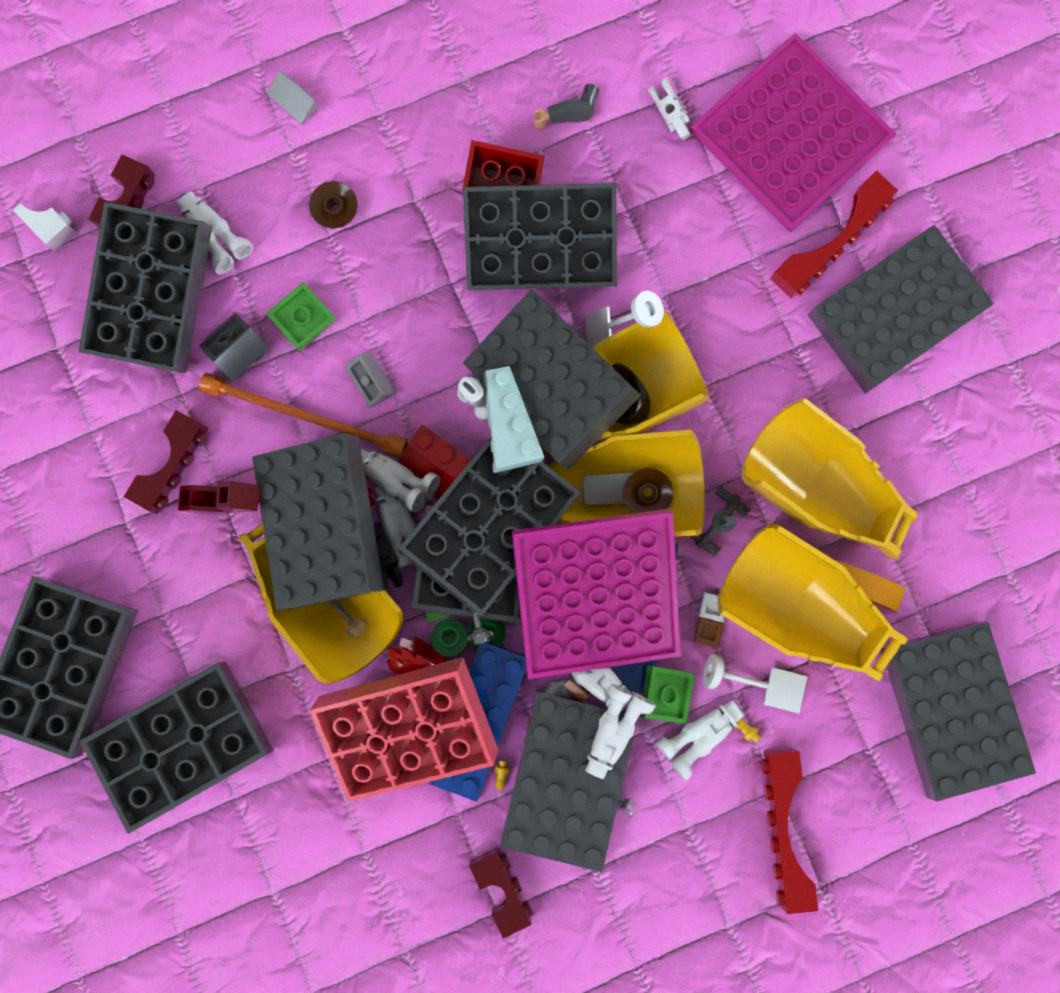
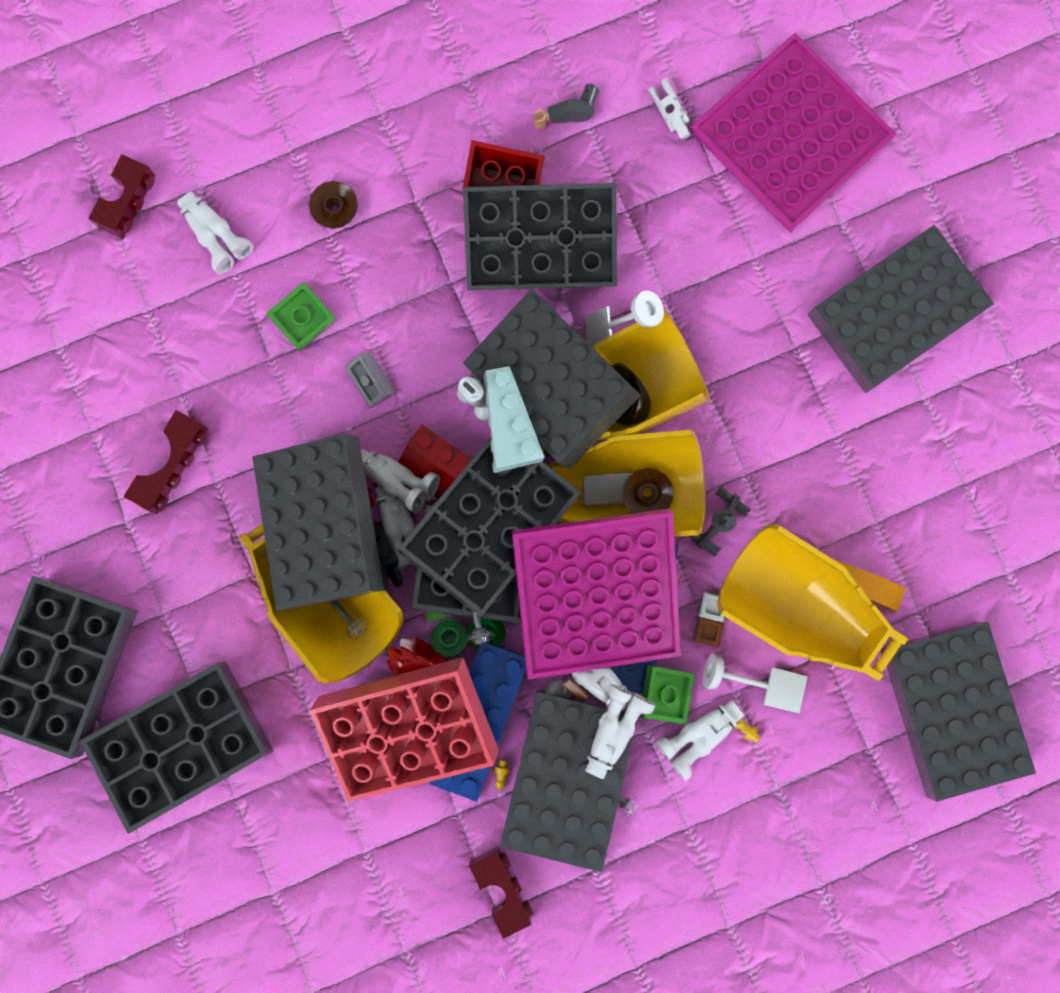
white arch [13,204,77,252] -> none
dark grey brick [79,202,213,373] -> none
dark red arch [178,481,260,514] -> none
dark grey slope [199,313,269,382] -> none
orange hose [199,373,408,458] -> none
light grey slope [267,70,318,125] -> none
yellow windscreen [741,398,918,559] -> none
red arch [761,749,818,914] -> none
red arch [770,170,898,298] -> none

